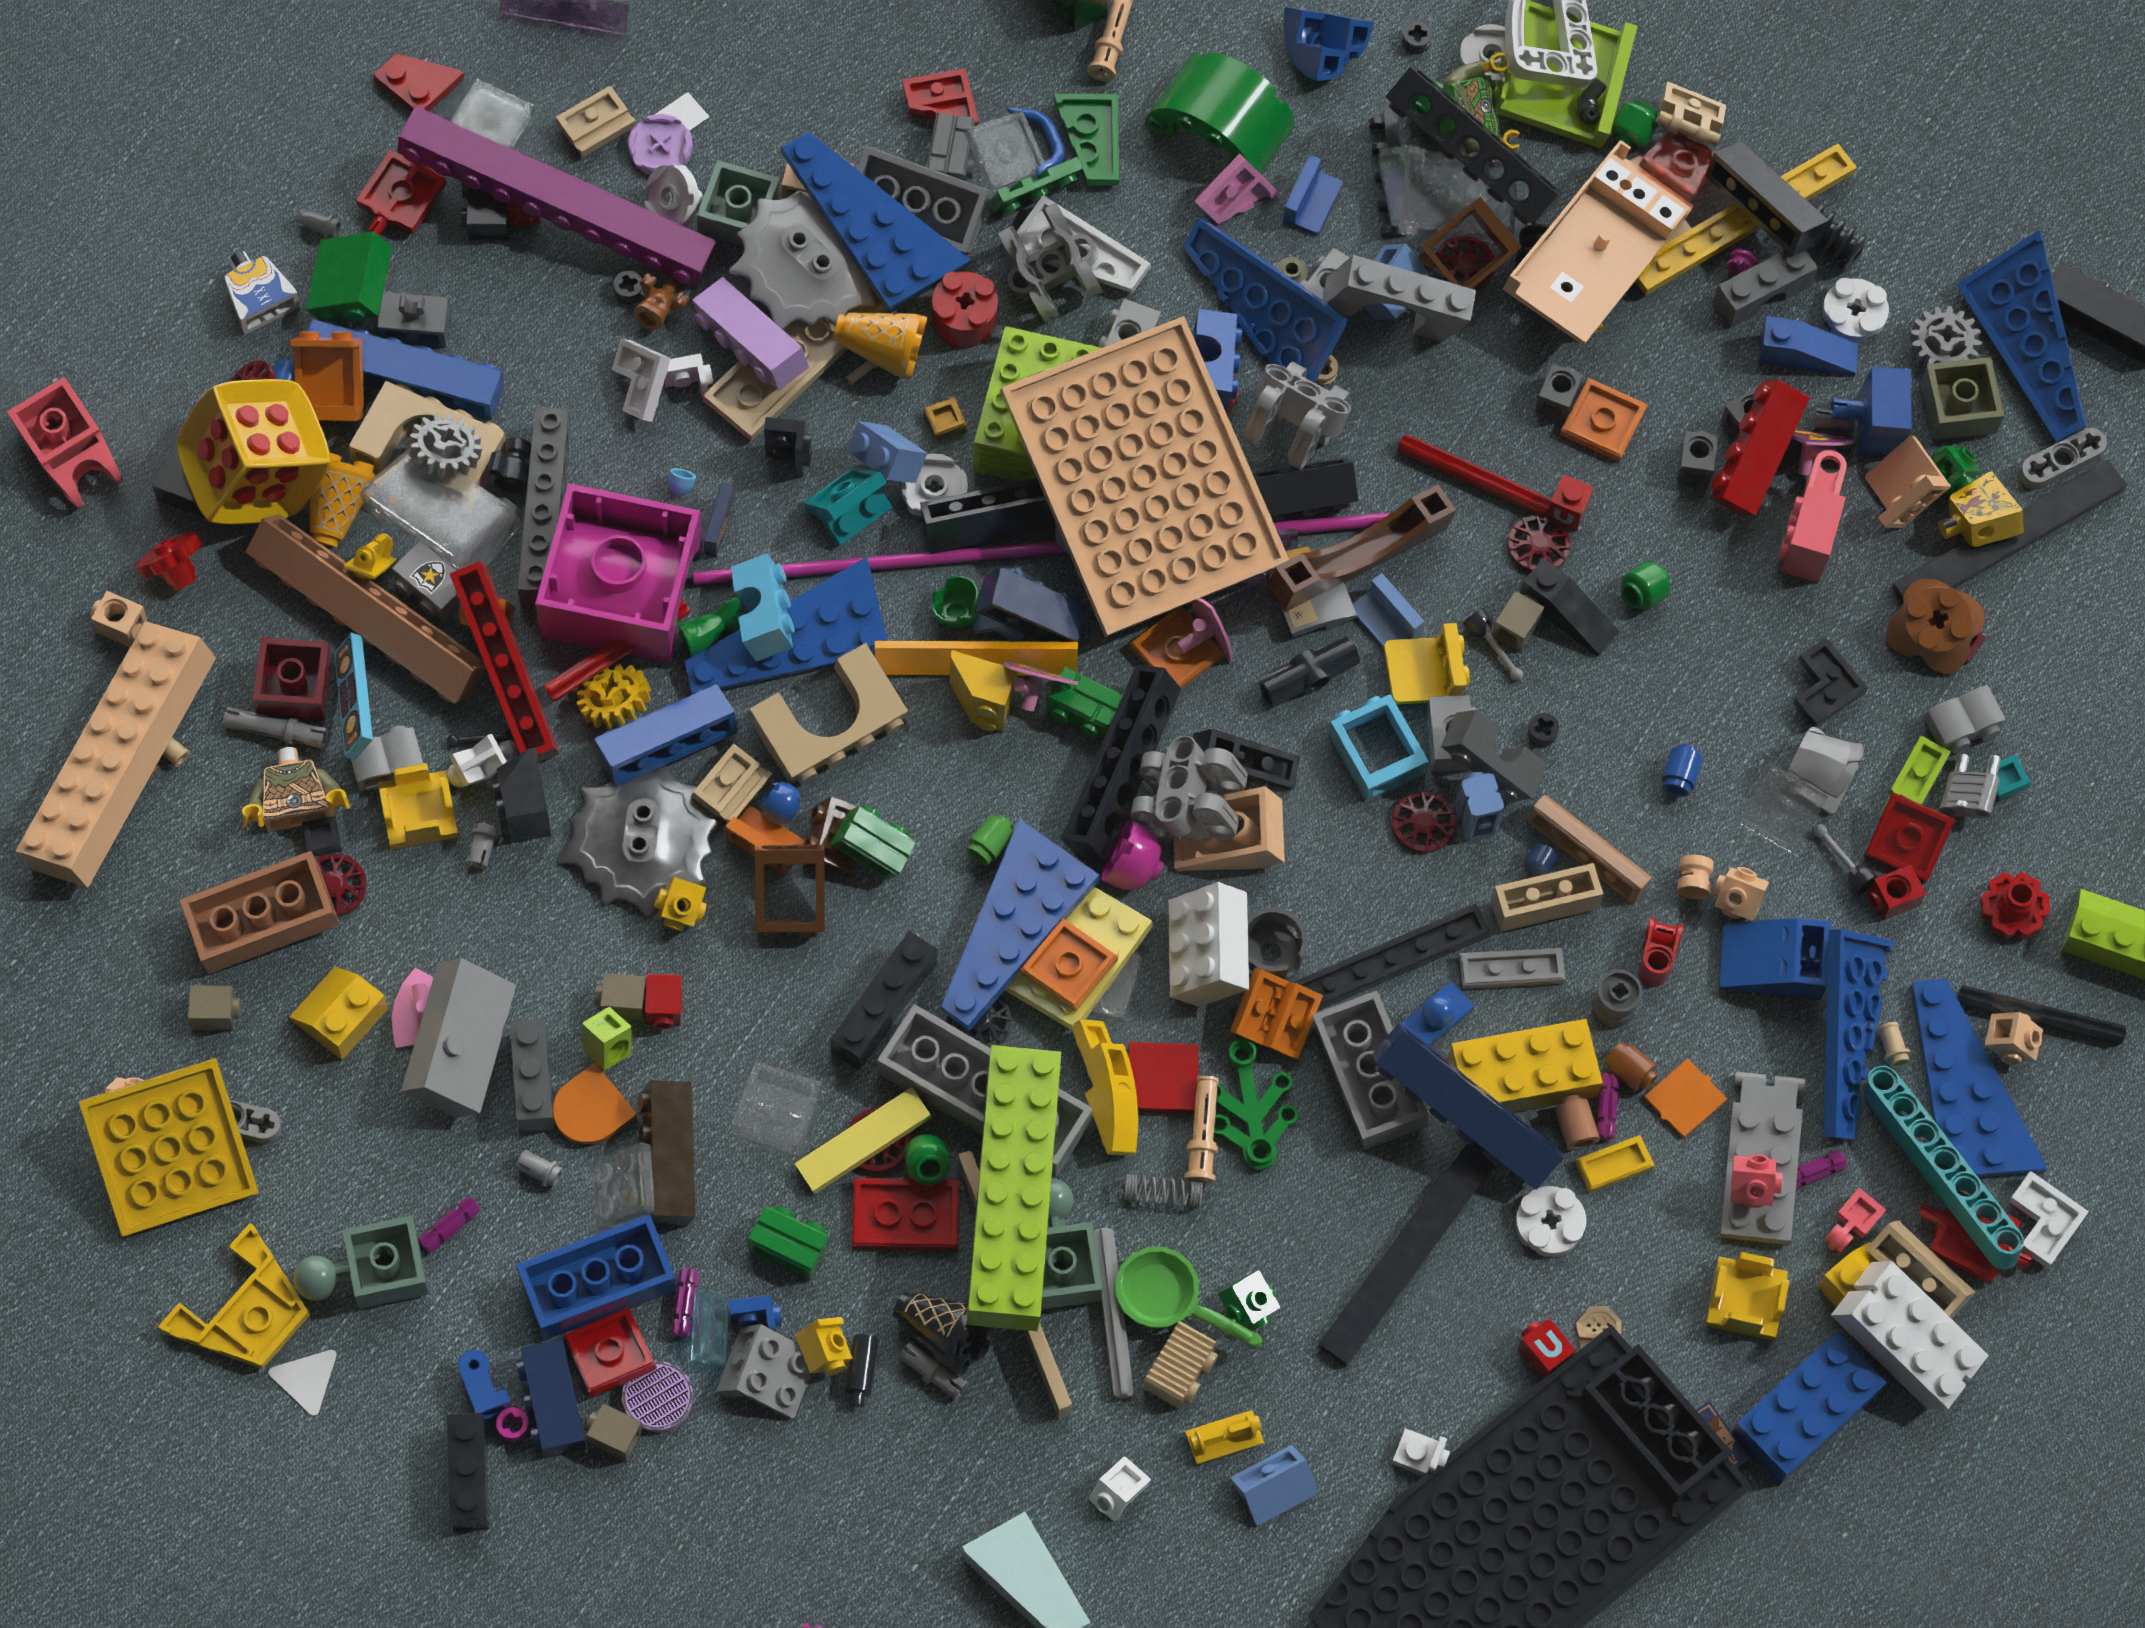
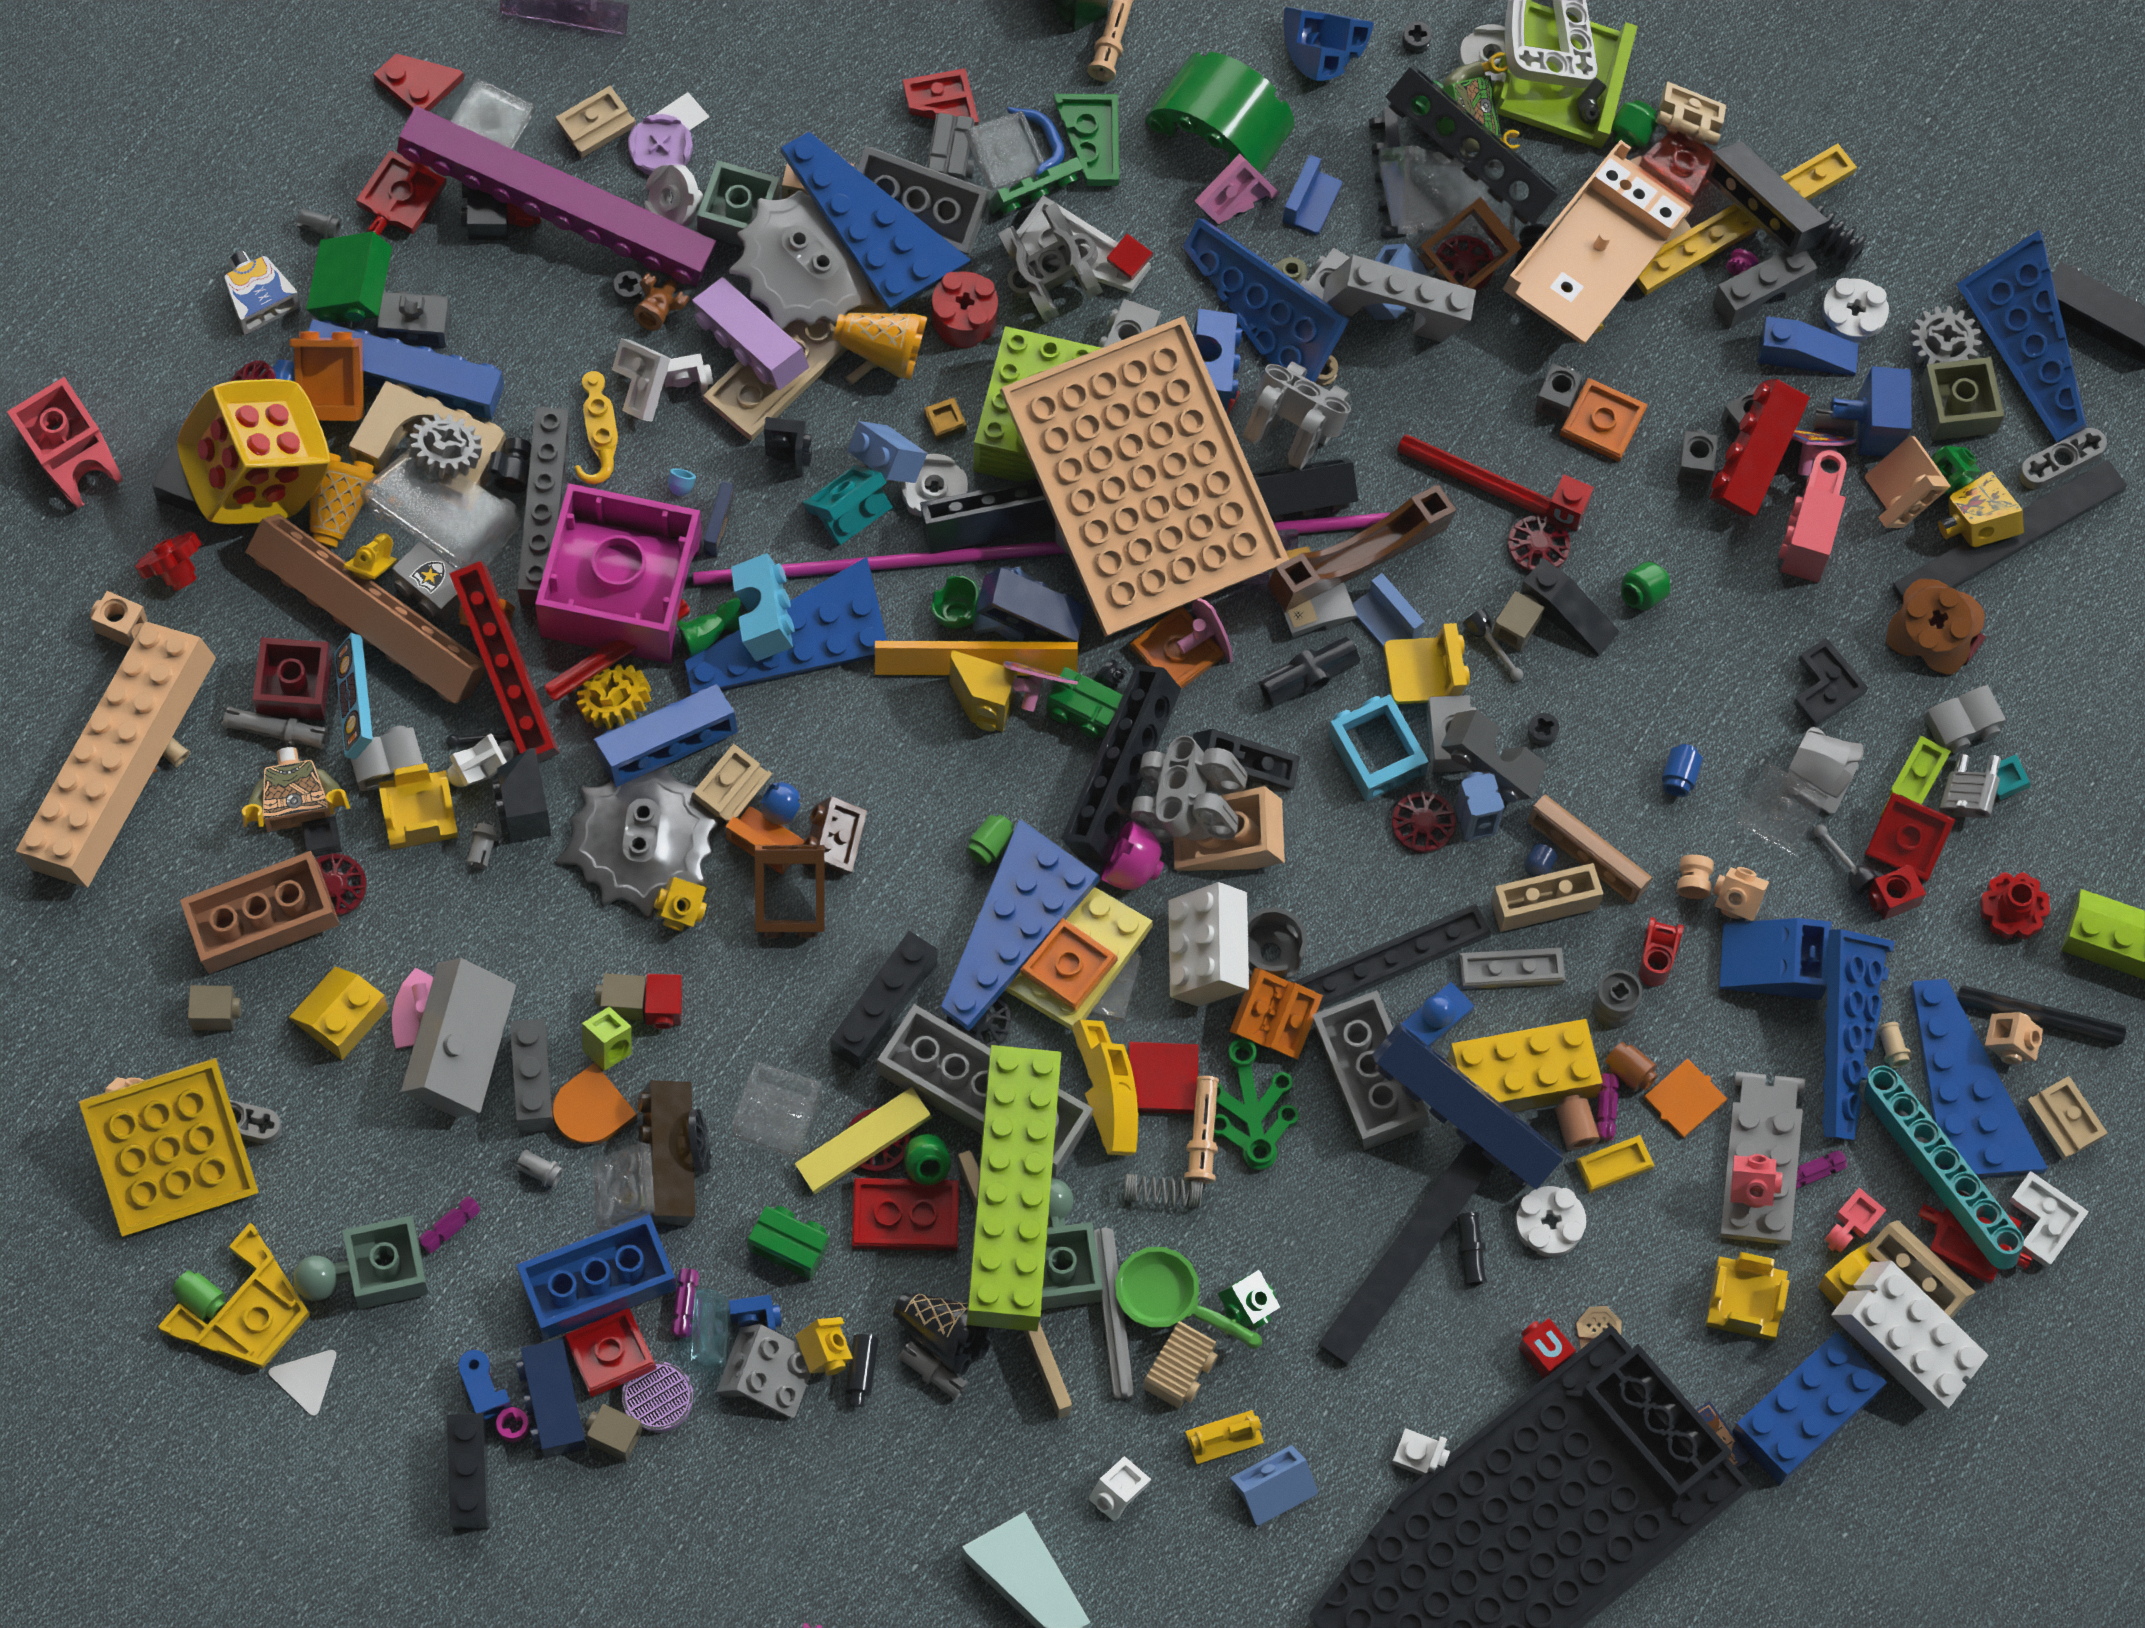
tan arch [747,643,908,784] -> none
brick [831,806,916,880] -> none
none -> bright green brick [172,1270,226,1321]
none -> yellow piece [575,371,618,484]
none -> black wheel [688,1109,712,1175]
none -> black bush [1094,660,1127,690]
none -> red tile [1107,233,1153,281]
none -> black pin [1456,1212,1487,1286]
none -> tan plate [2025,1076,2108,1161]

